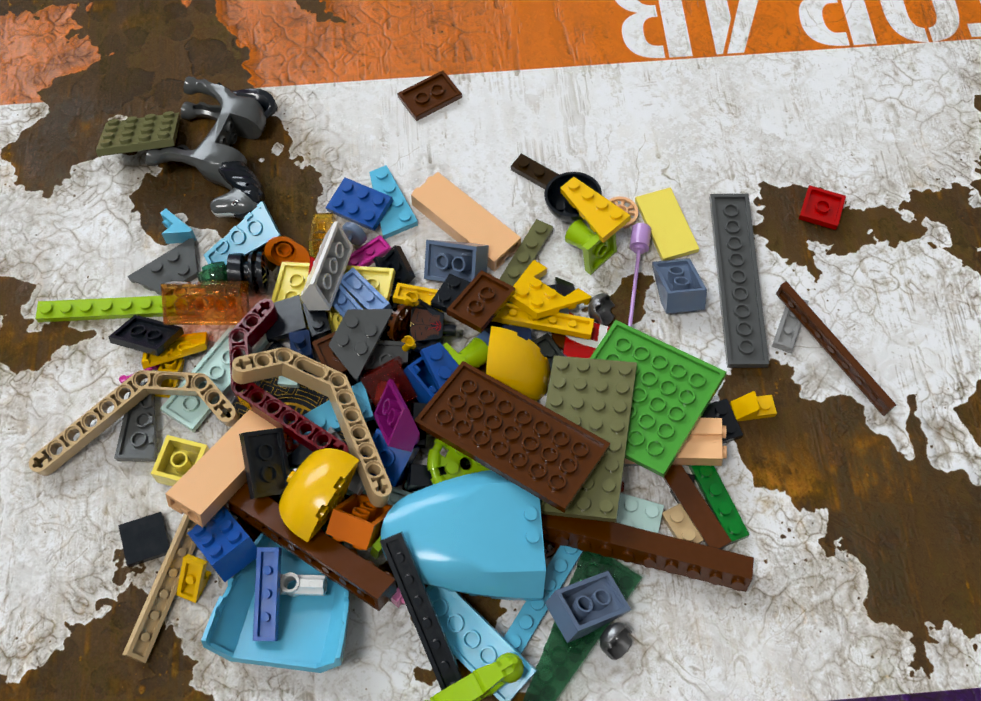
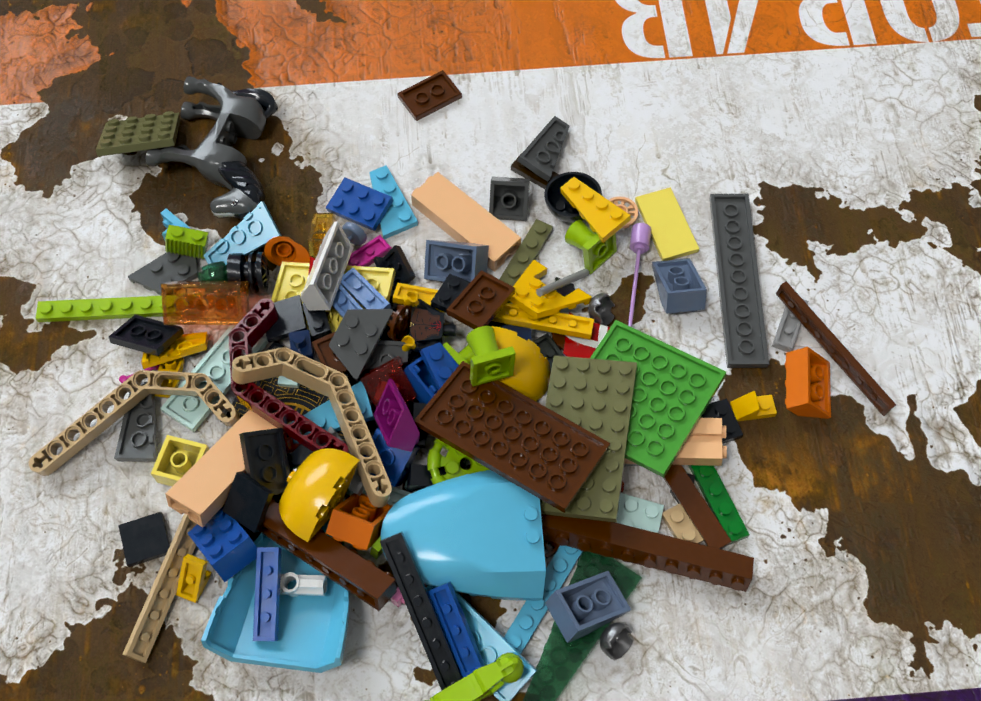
red plate [798,185,846,230] -> none
none -> lime brick [165,225,209,260]
none -> black tile [223,471,274,533]
none -> blue plate [428,581,485,678]
none -> lime plant [466,326,516,387]
none -> dark grey slope [489,176,530,221]
none -> dark grey wing [517,116,570,182]
none -> light grey bar [536,269,589,296]
none -> orange slope [785,347,831,419]

